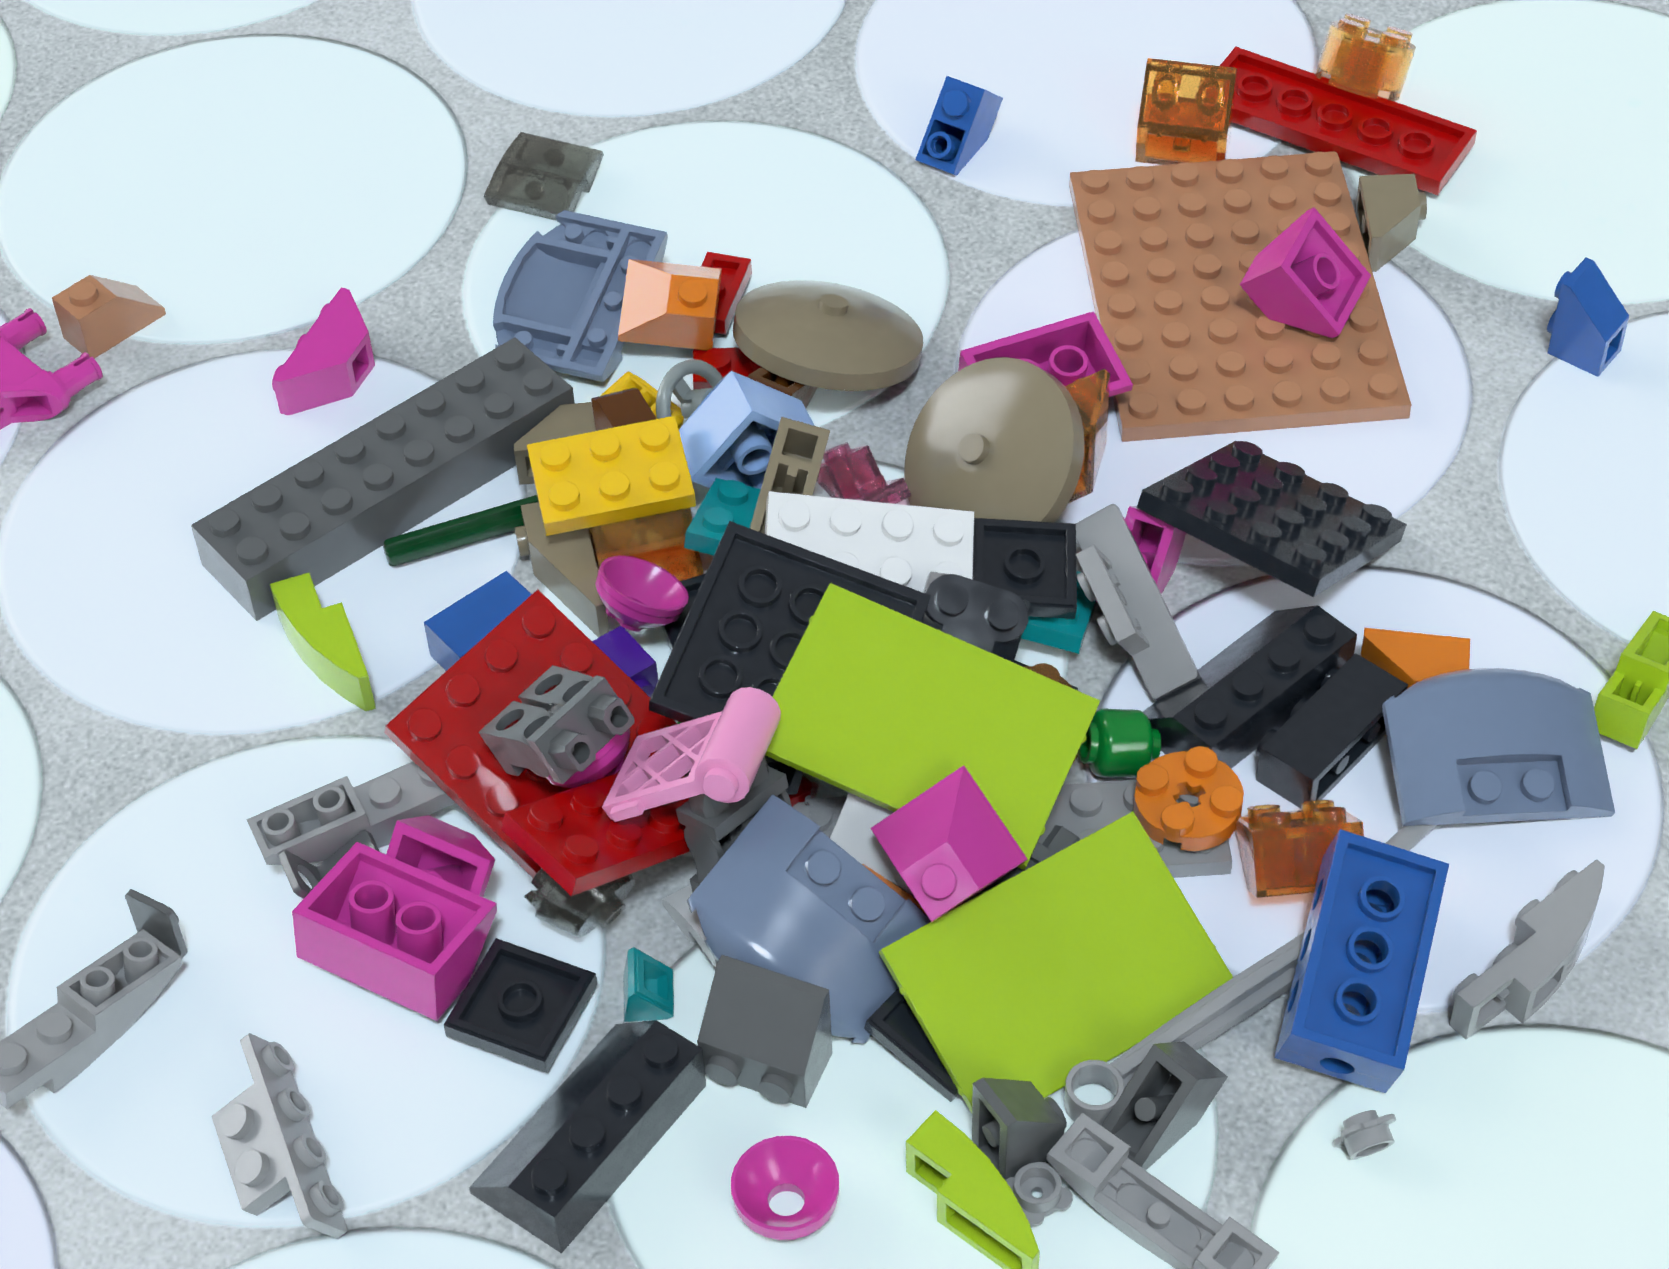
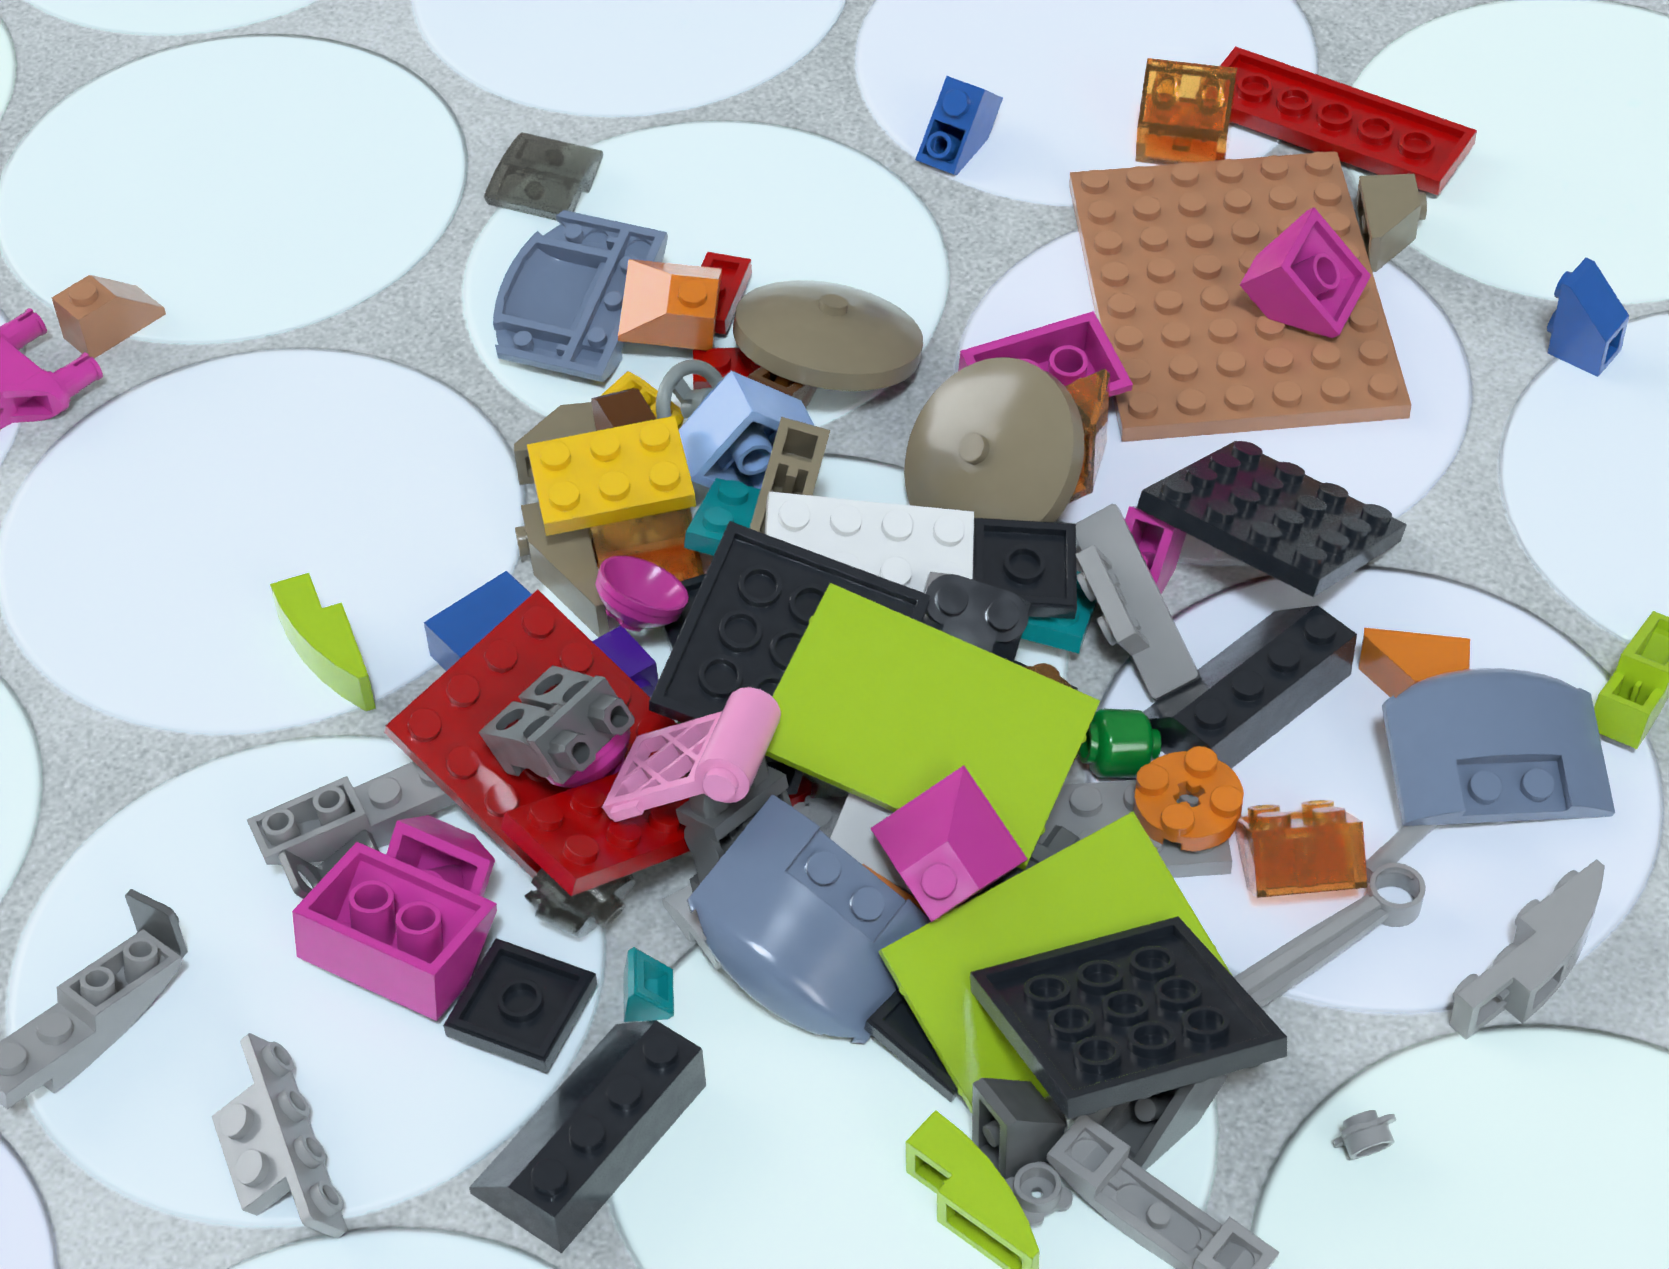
dark grey brick [191,337,575,621] -> none
dark pink slope [272,287,375,416] -> none
dark green axle [383,495,538,566] -> none
dark grey slope [697,955,833,1108] -> none
dark pink piece [731,1135,840,1240] -> none
clear pink slope [816,442,912,504] -> none
black brick [1256,653,1408,814] -> none
blue brick [1274,829,1449,1093] -> none
clear orange brick [1315,14,1416,101] -> none
none -> black plate [970,916,1287,1119]

